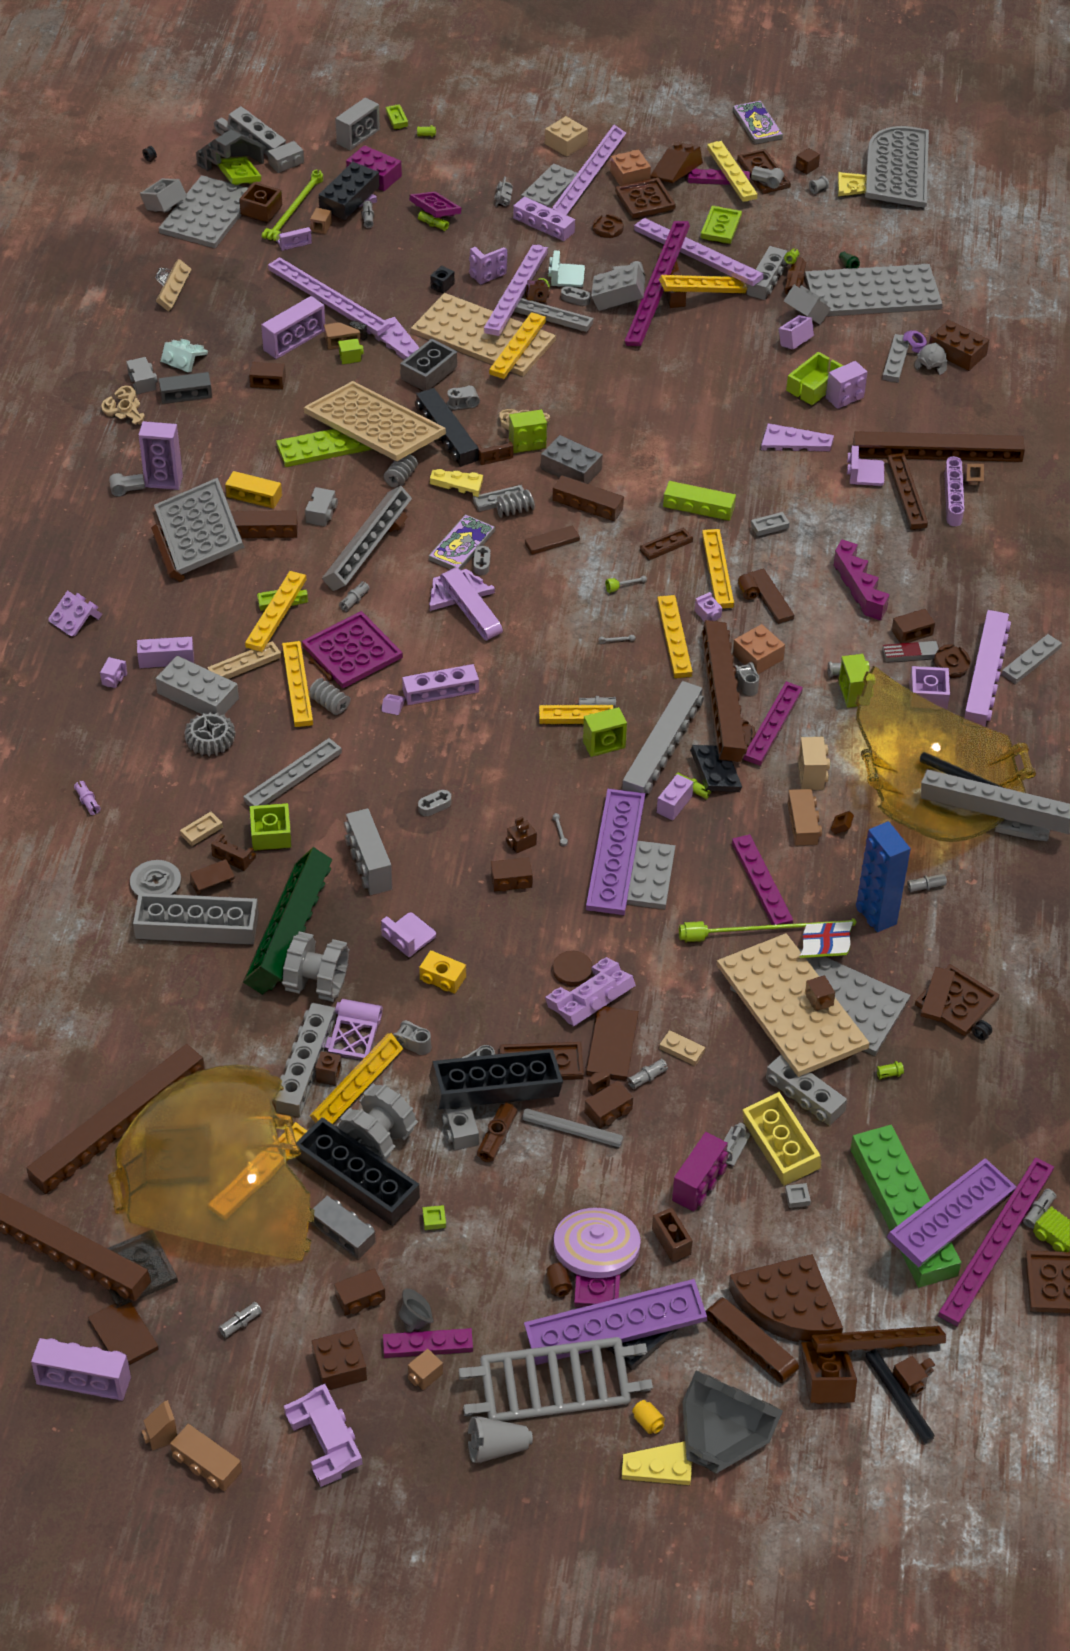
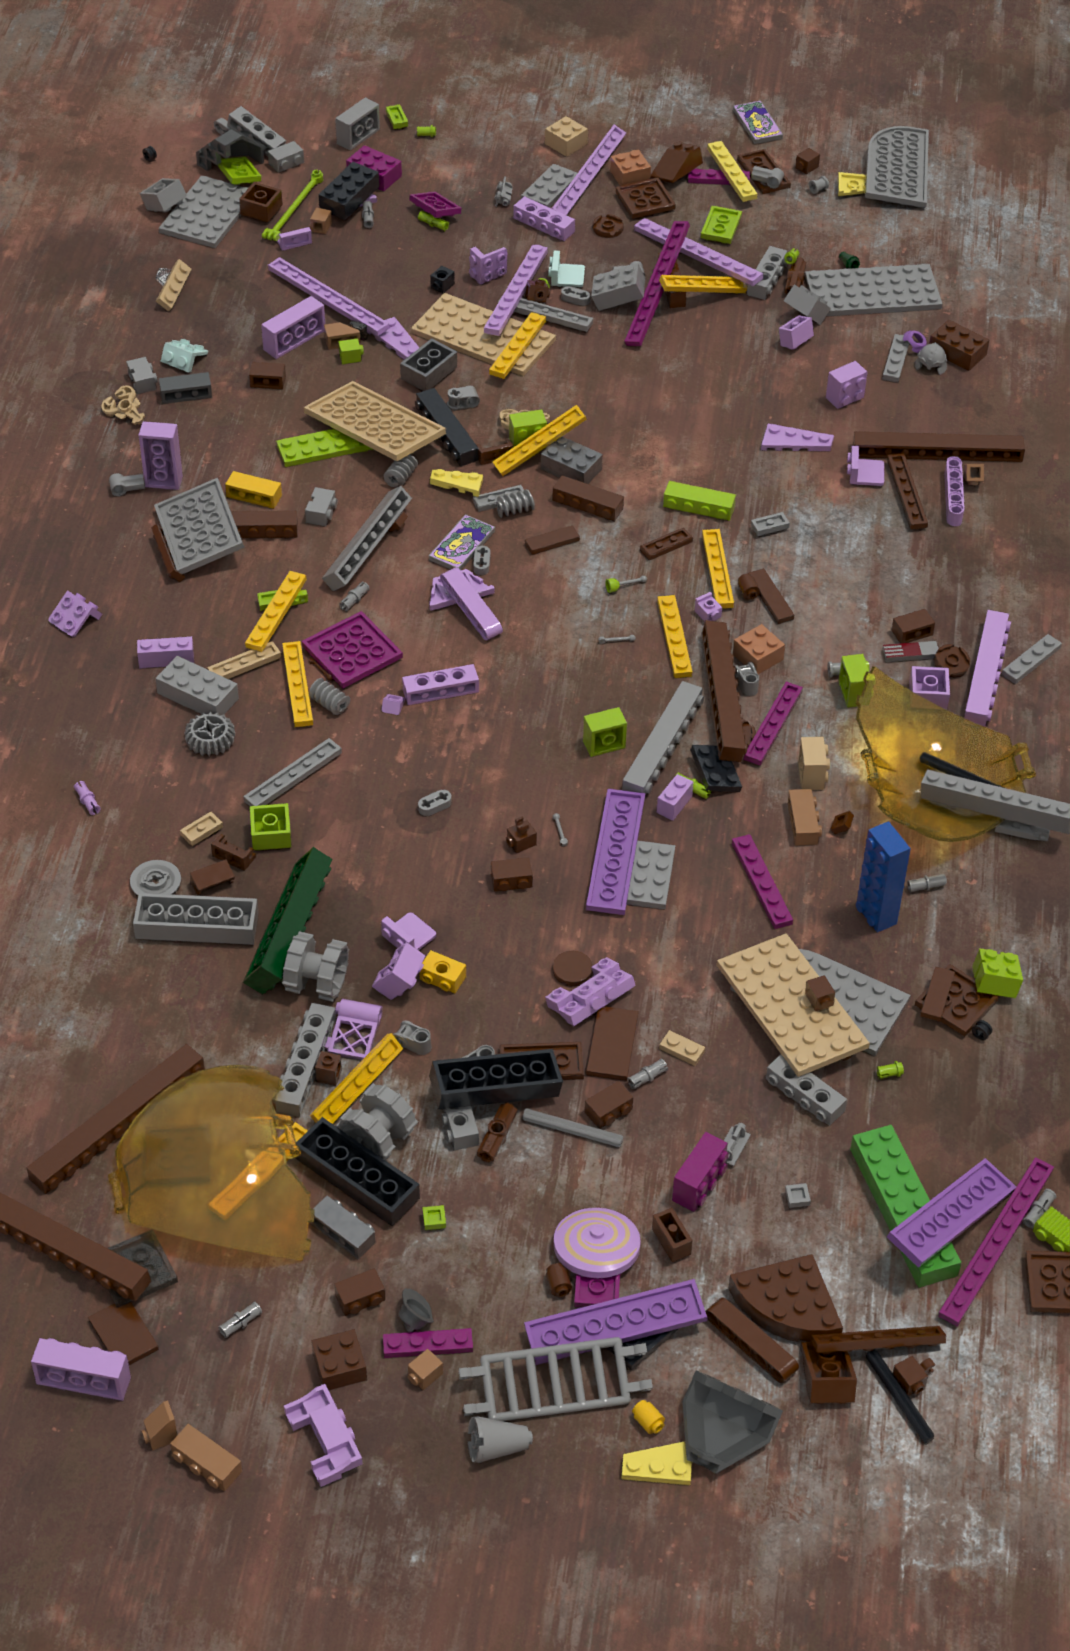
lavender brick [100,657,127,688] -> none
light grey brick [344,808,392,895] -> none
yellow plate [539,705,613,724] -> none
light grey pin [579,696,616,708] -> none
reddish brown plate [588,1069,610,1096] -> none
flag [679,918,856,958] -> none
light yellow brick [742,1092,821,1186] -> none
lime piece [786,352,844,405] -> none
magenta brick [833,539,890,620] -> none
none -> lavender brick [372,942,425,1000]
none -> yellow plate [492,405,587,477]
none -> lime piece [972,948,1023,998]

